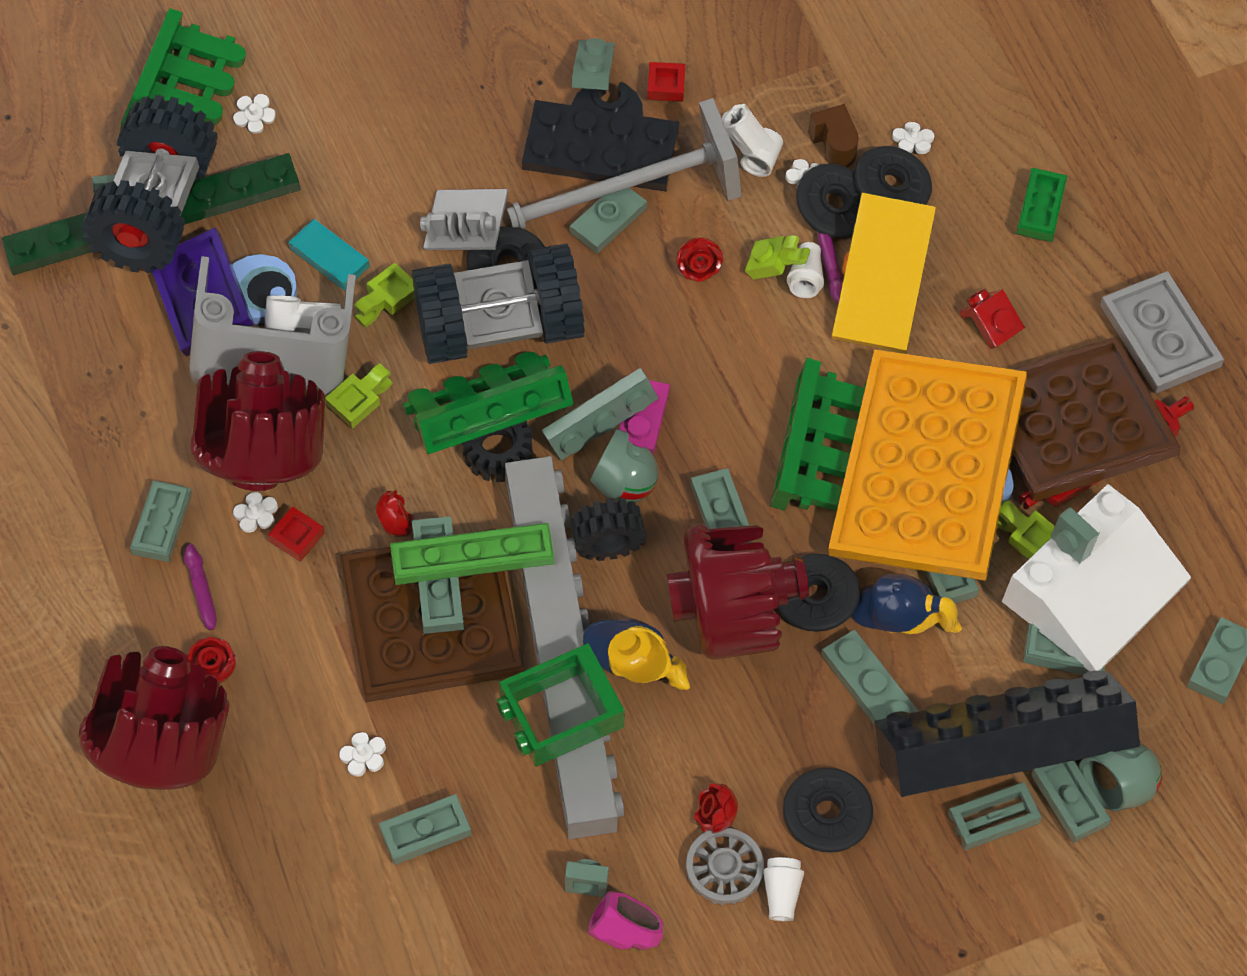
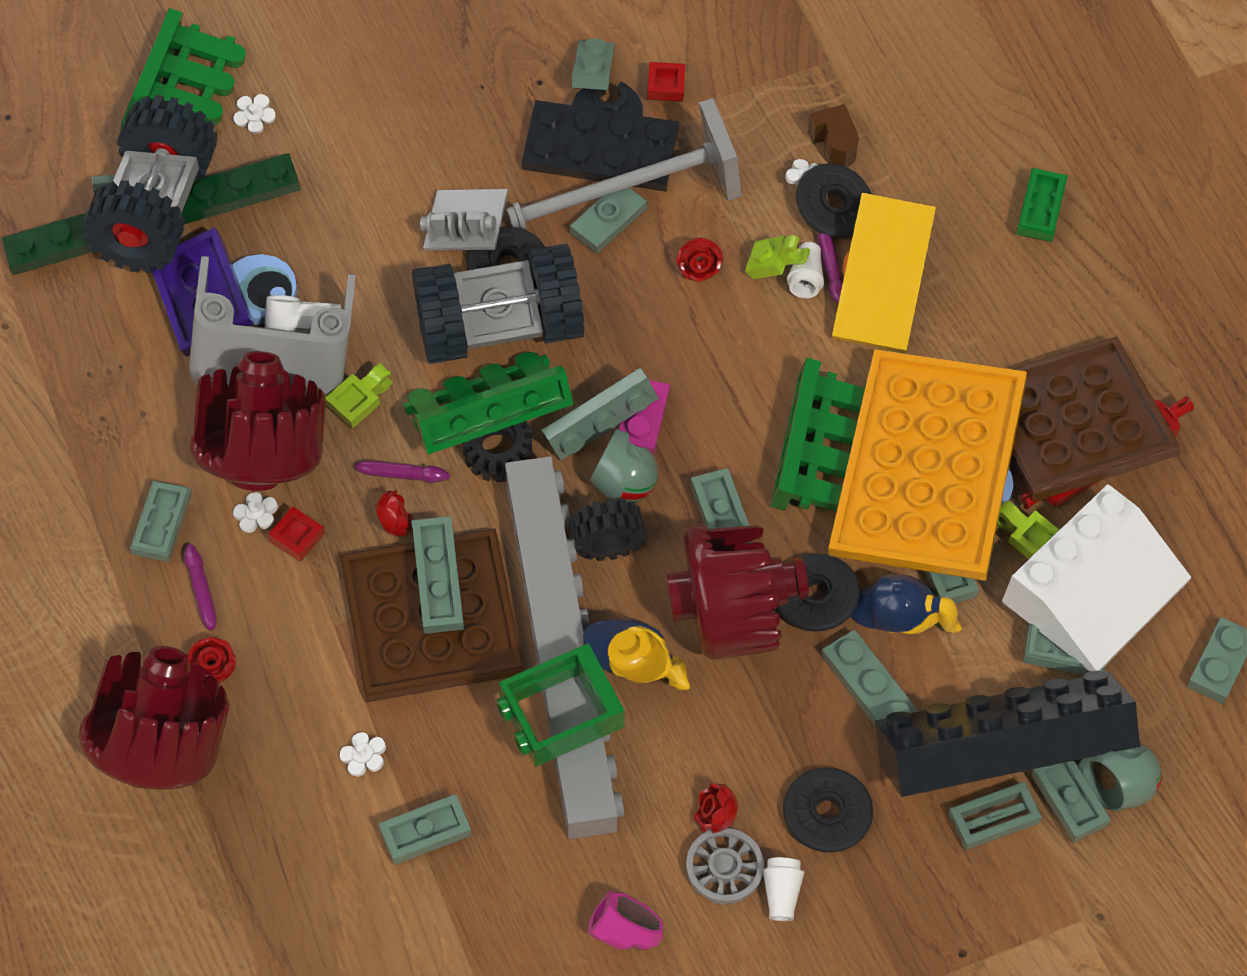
teal tile [289,219,370,291] -> none
lime plate [354,263,415,327] -> none
bright green tile [390,523,554,585] -> none
sand green plate [565,859,609,897] -> none
white piece [722,104,783,177] -> none
black wheel [854,146,932,205] -> none
white plant [892,122,934,154] -> none
red bracket [959,288,1025,349] -> none
sand green plate [1050,507,1100,564] -> none
light grey plate [1100,271,1224,394] -> none
none -> magenta piece [355,460,450,483]

